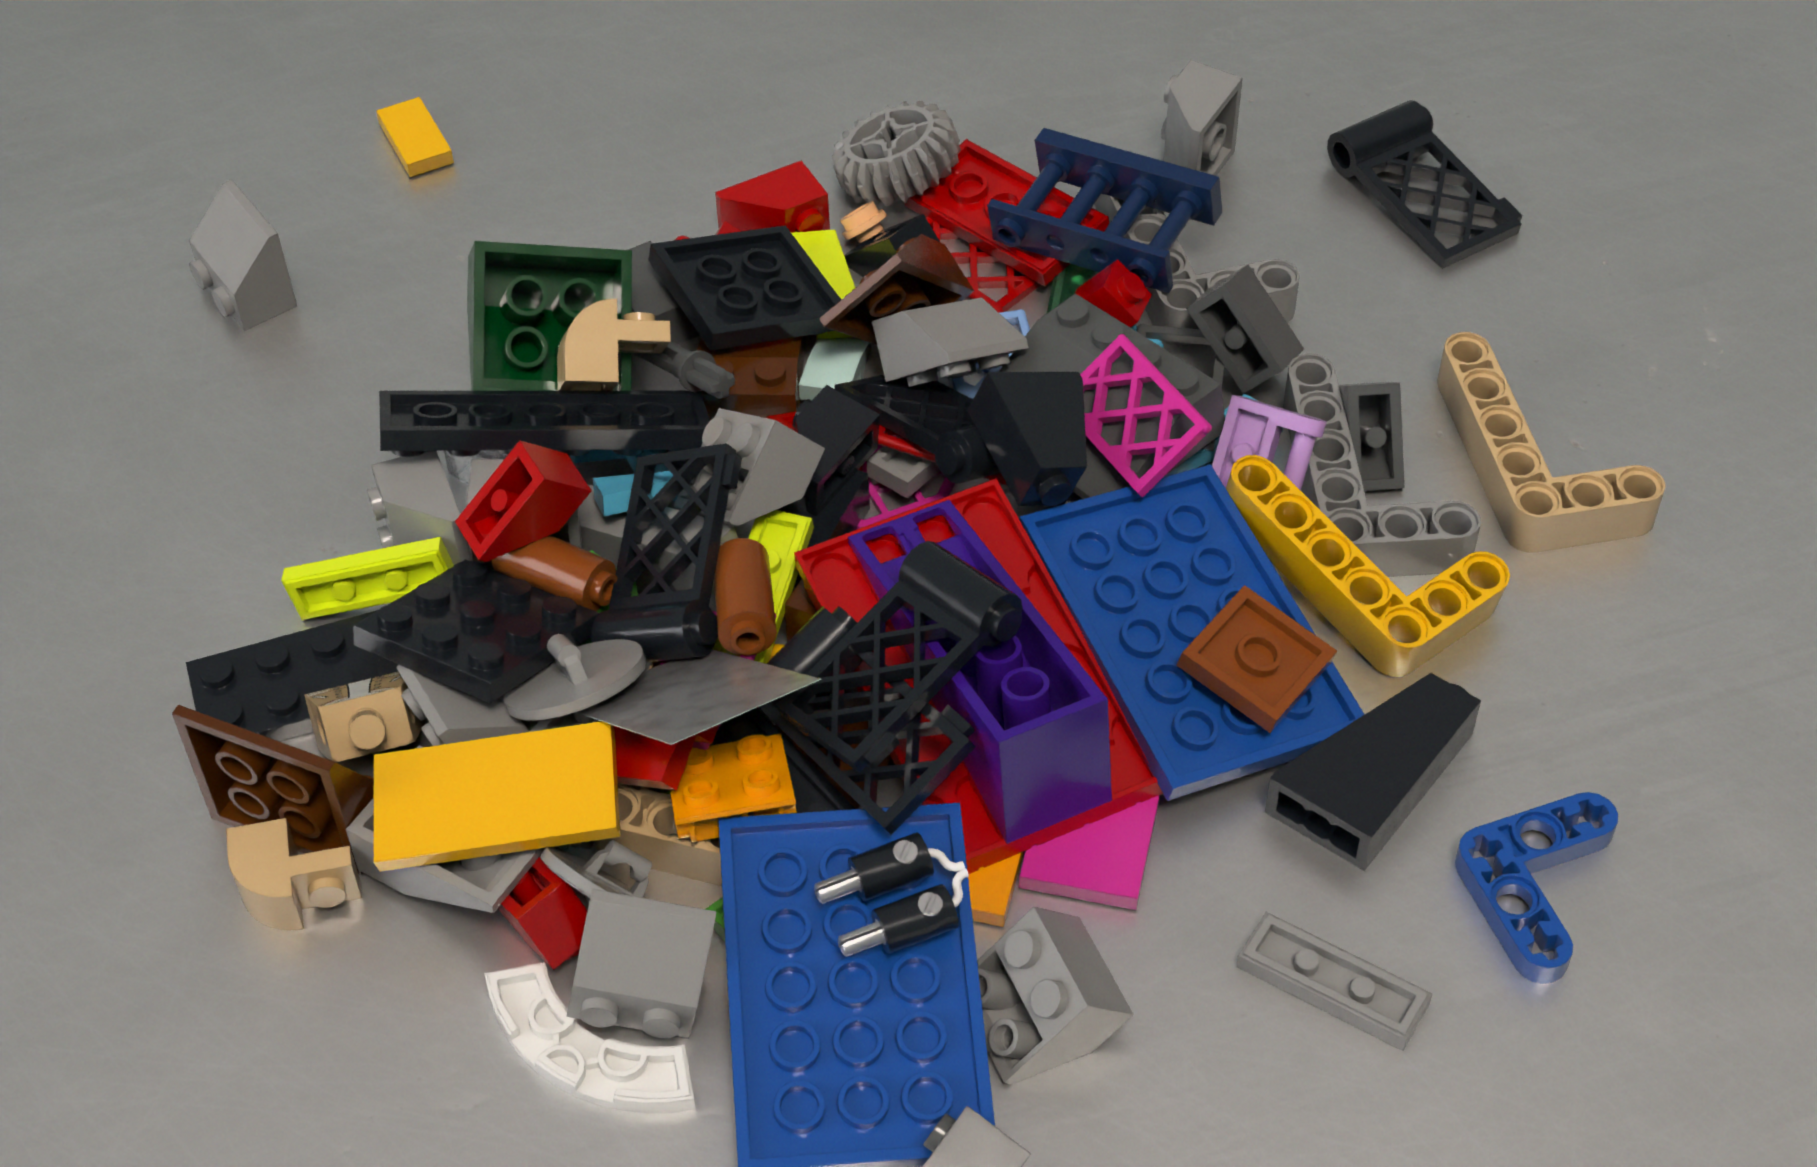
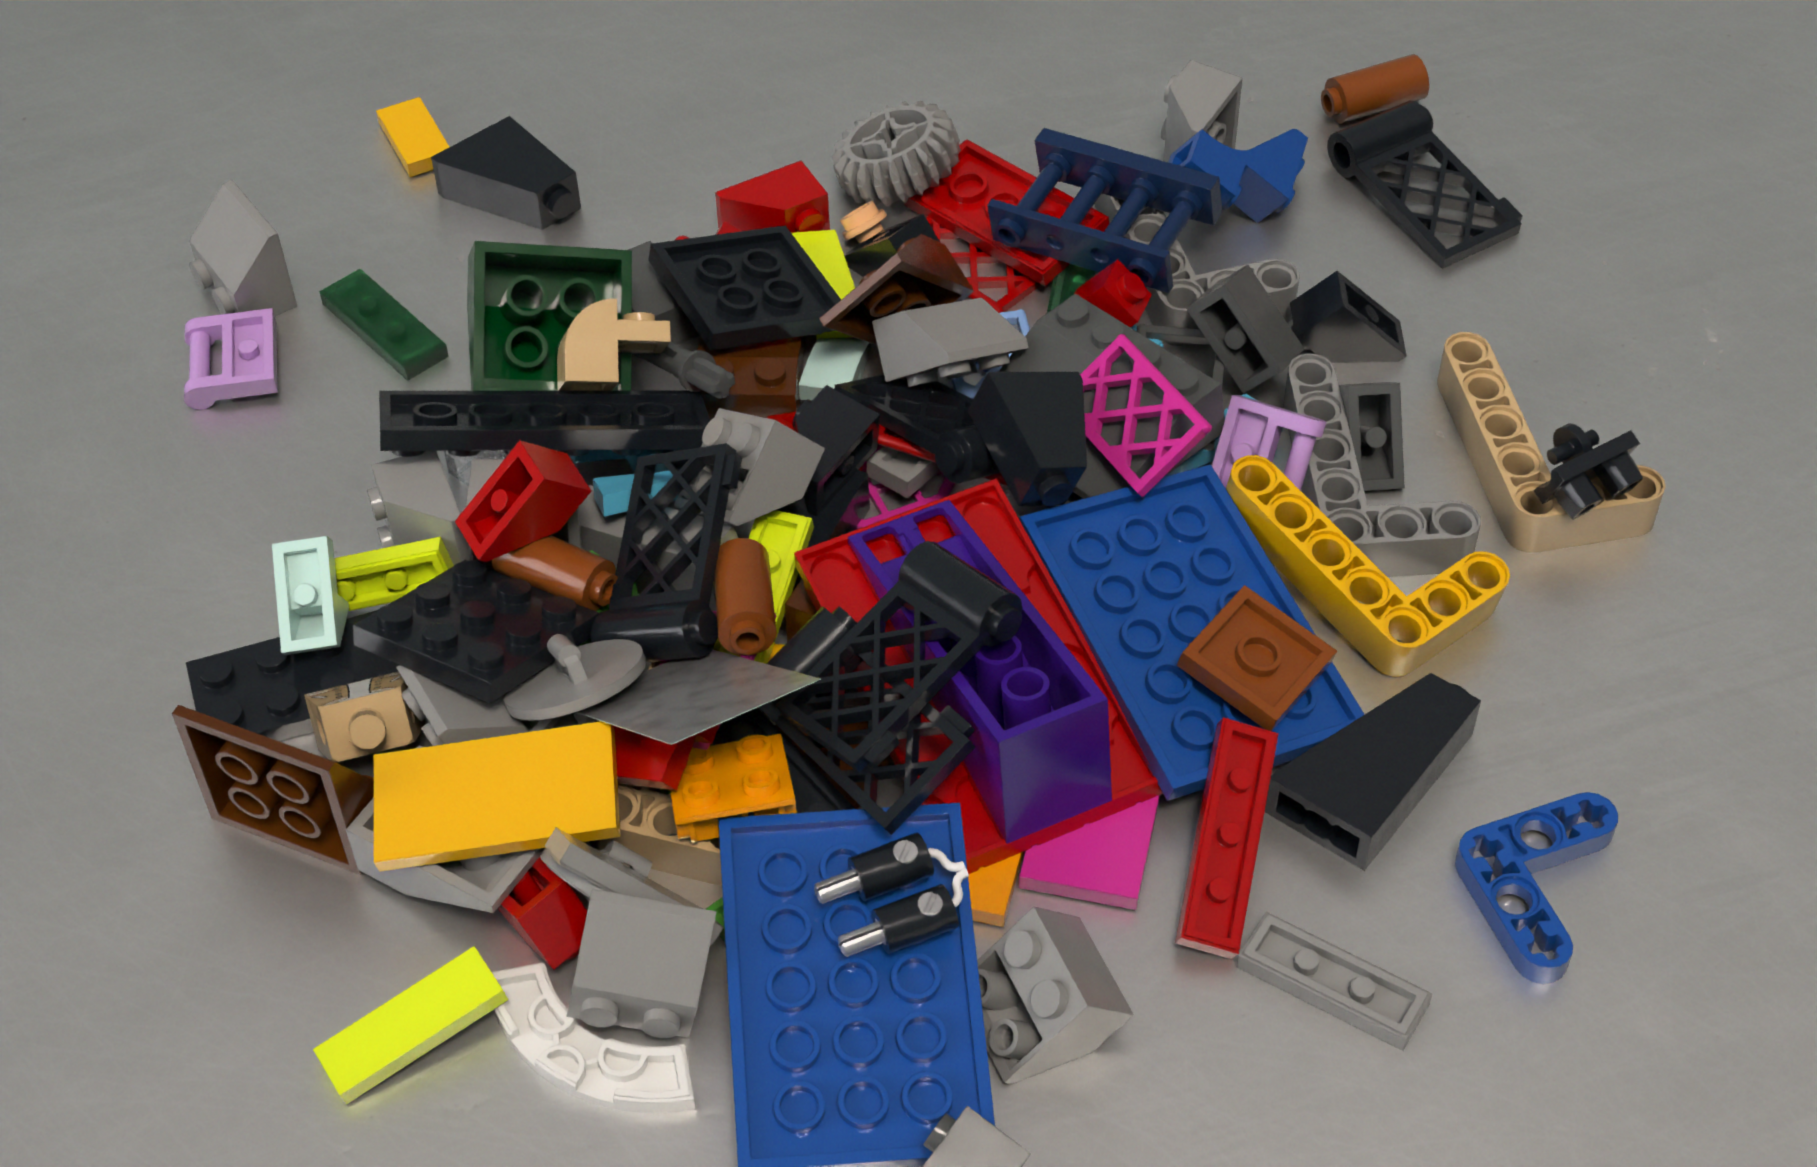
tan brick [226,818,362,930] -> none
none -> lavender plate [184,308,278,410]
none -> light aqua slope [272,536,349,655]
none -> neon yellow tile [313,946,509,1105]
none -> clear green tile [319,269,449,381]
none -> black slope [431,116,581,230]
none -> light grey tile [544,827,723,945]
none -> blue arch [1168,129,1308,223]
none -> red tile [1175,717,1279,960]
none -> black slope [1290,271,1407,363]
none -> dark orange brick [1321,54,1429,124]
none -> black hips [1534,423,1643,520]

